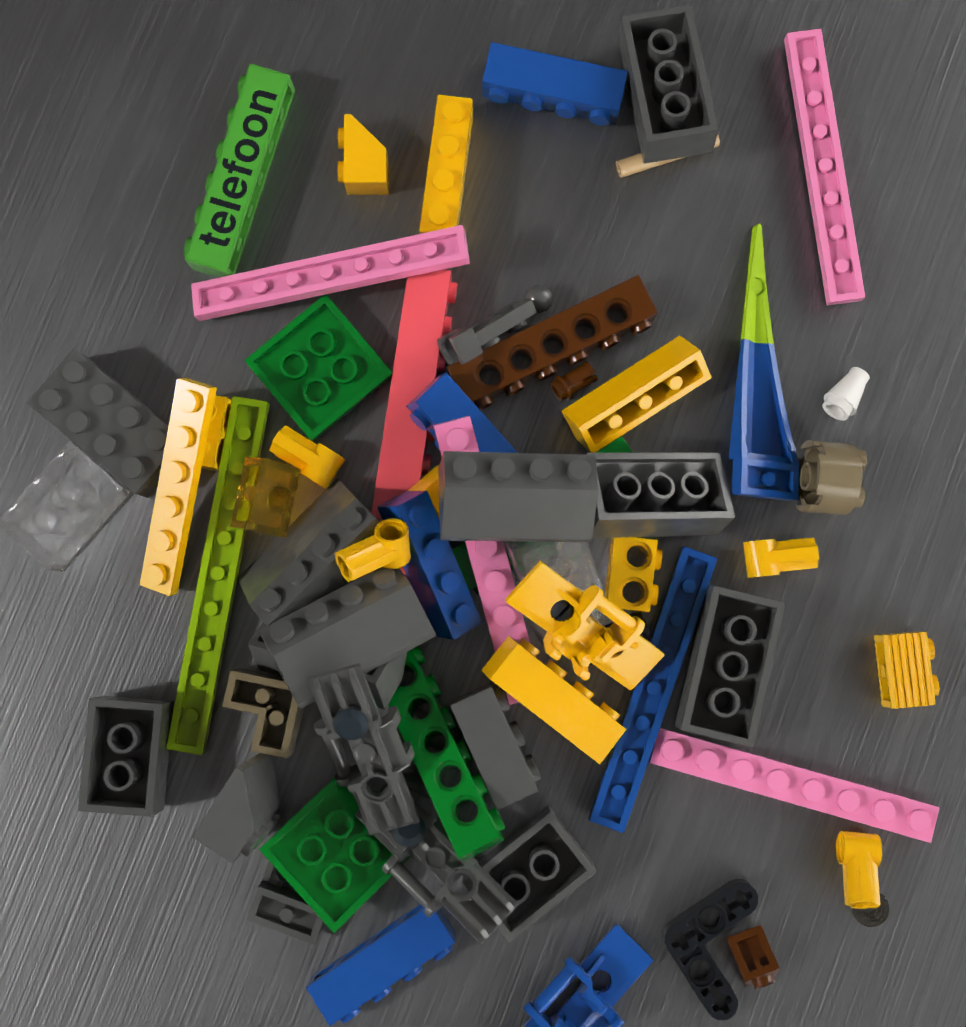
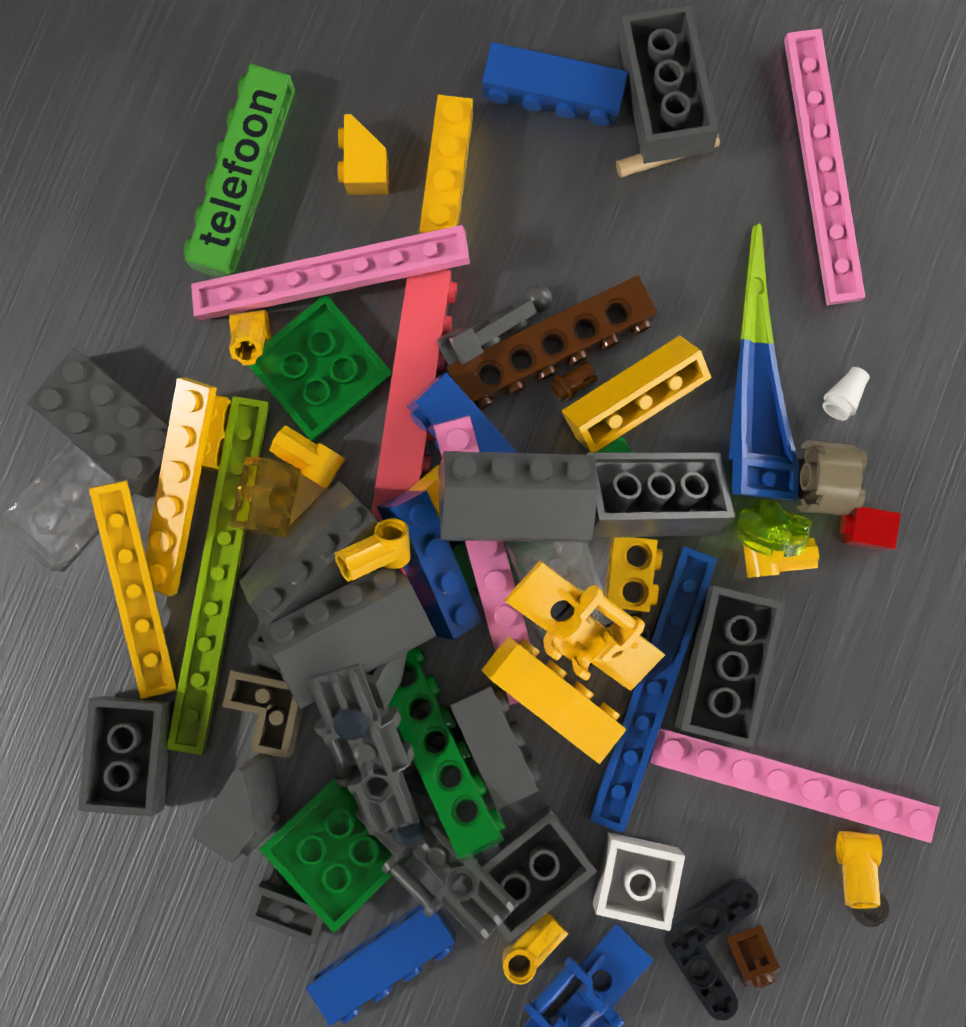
yellow brick [873,631,940,709] -> none
none -> yellow plate [89,480,177,699]
none -> yellow piece [229,310,271,366]
none -> yellow piece [502,912,568,985]
none -> white brick [593,832,685,931]
none -> clear neon green plate [735,499,811,557]
none -> red brick [839,506,901,551]

